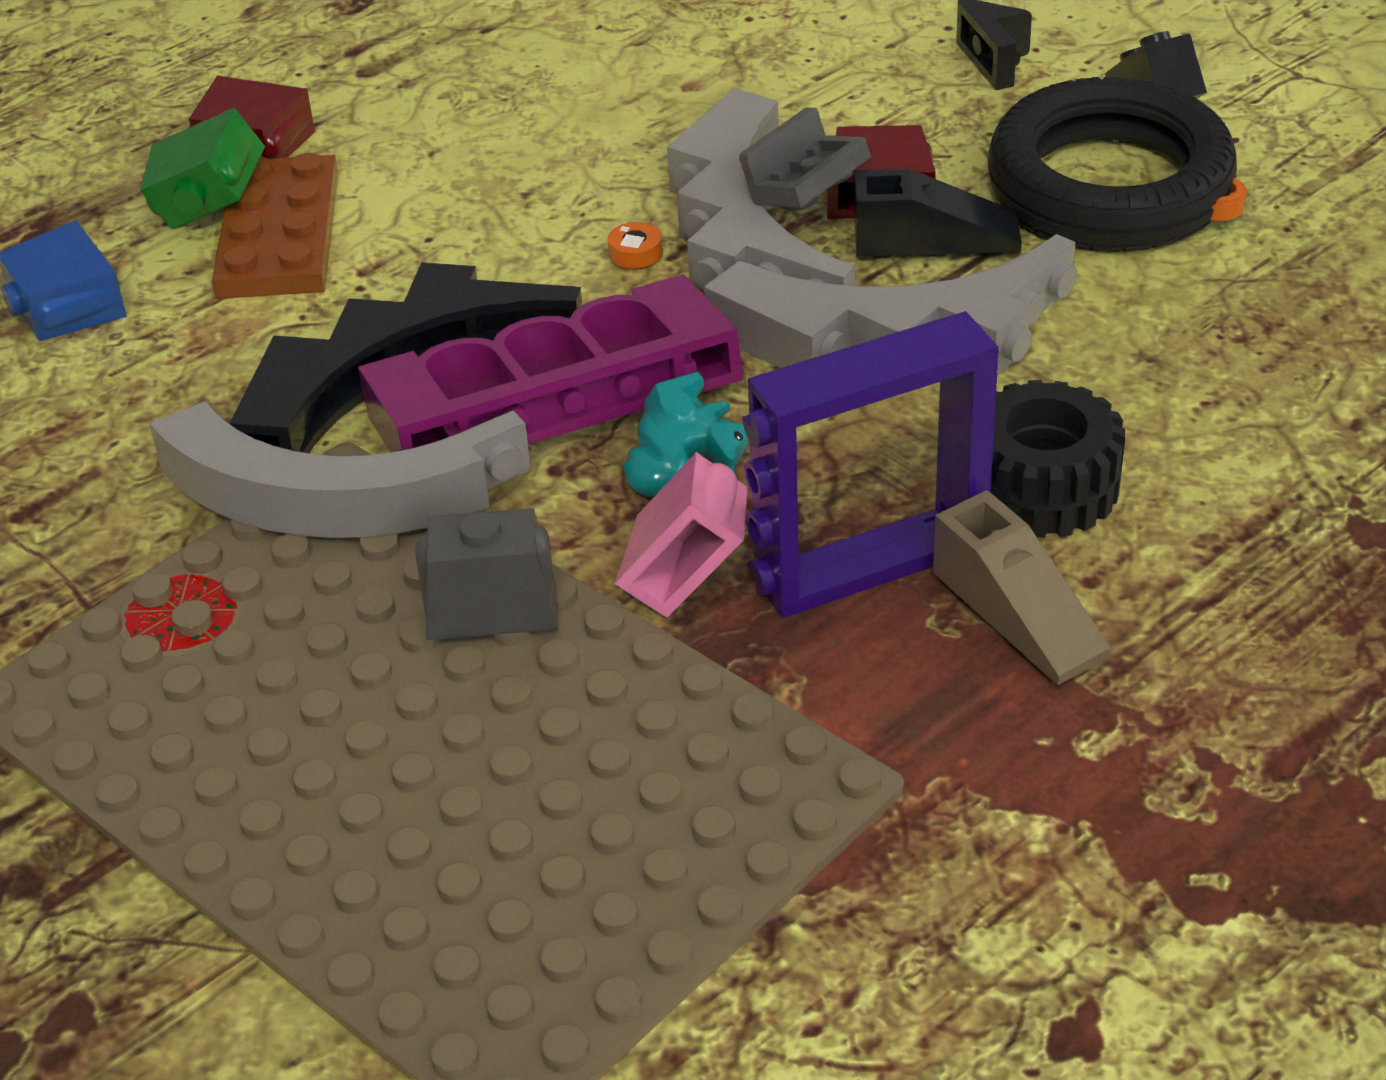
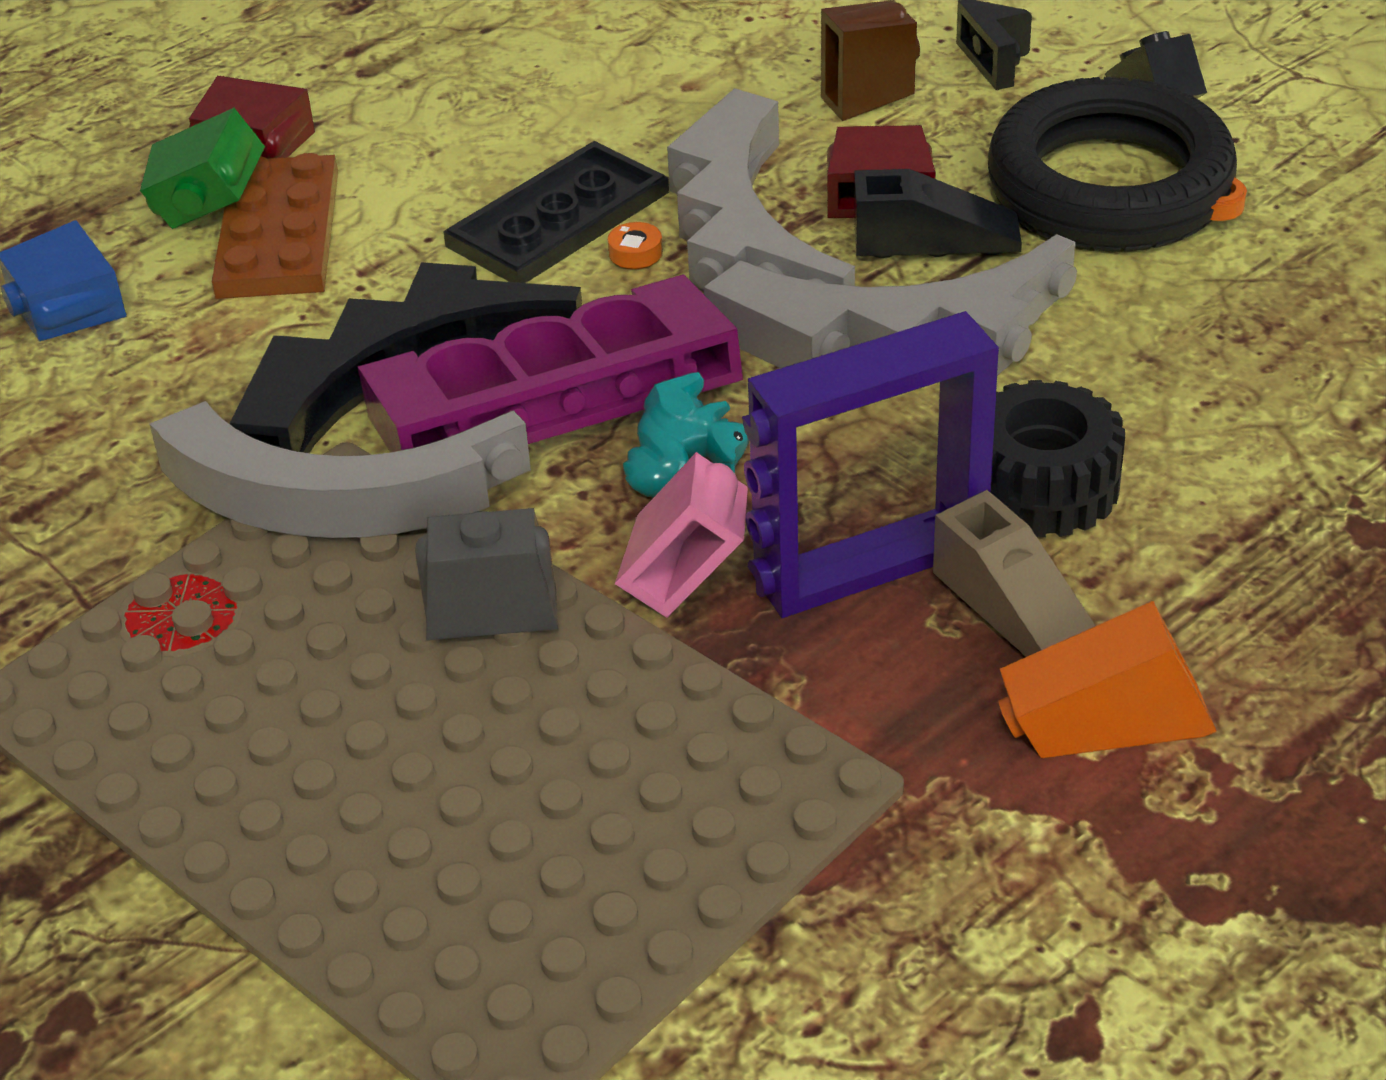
dark grey bracket [739,107,871,211] -> none
none -> black tile [443,141,669,283]
none -> reddish brown torso [821,0,920,121]
none -> orange slope [999,601,1217,758]

